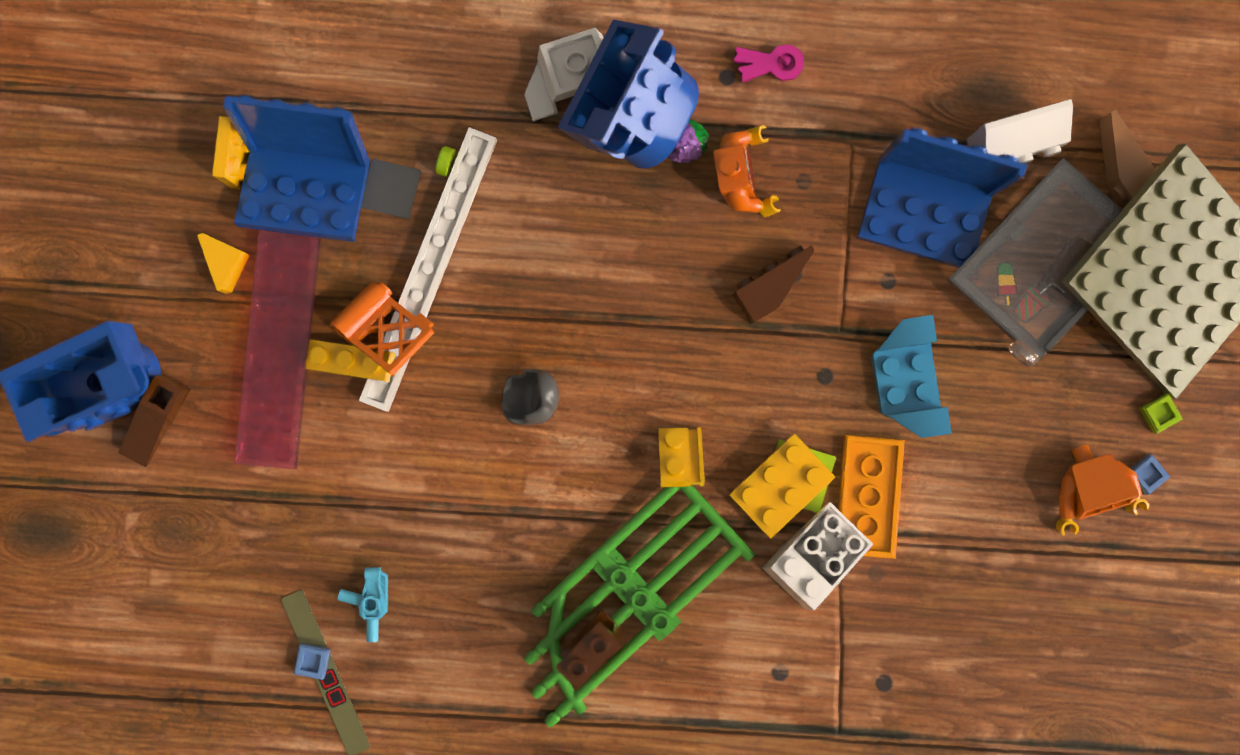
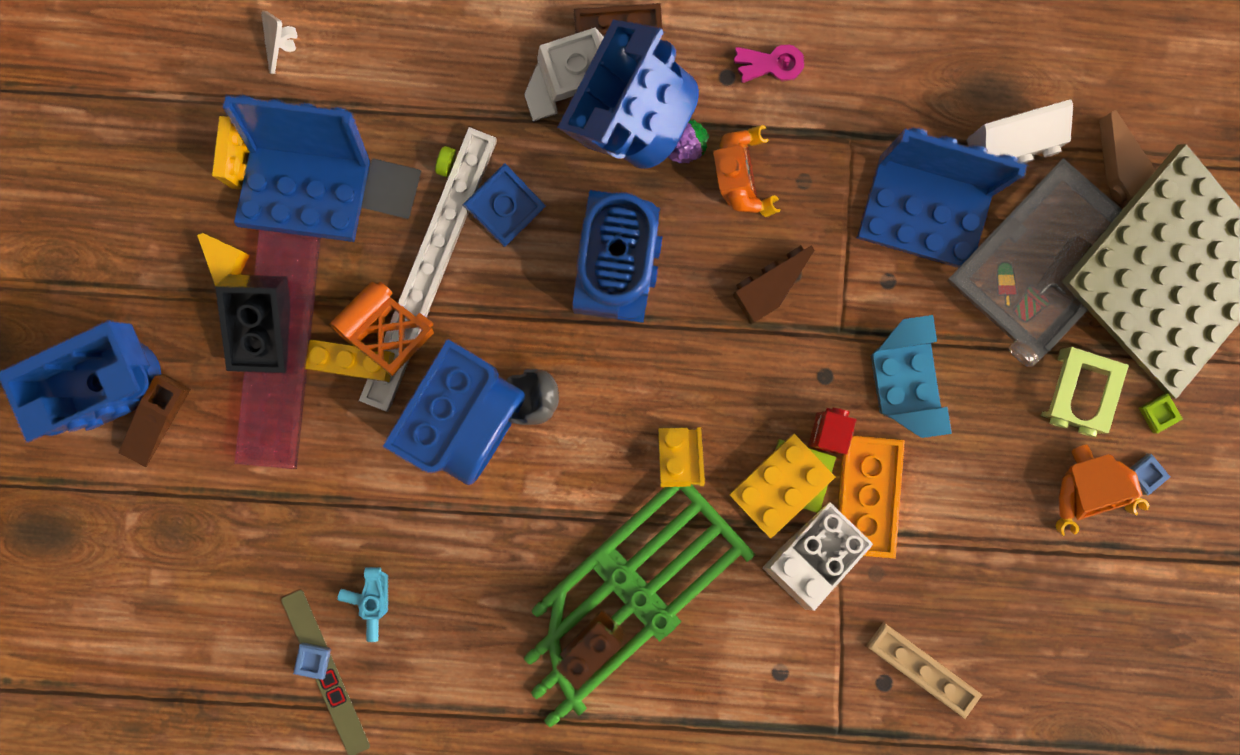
none -> black slope [215,274,290,373]
none -> white piece [262,11,298,74]
none -> blue brick [383,339,525,485]
none -> blue tile [462,163,546,247]
none -> blue brick [573,190,663,323]
none -> reddish brown tile [574,3,663,37]
none -> red brick [808,407,857,455]
none -> tan tile [866,622,982,719]
none -> yellowish green panel [1041,347,1129,437]

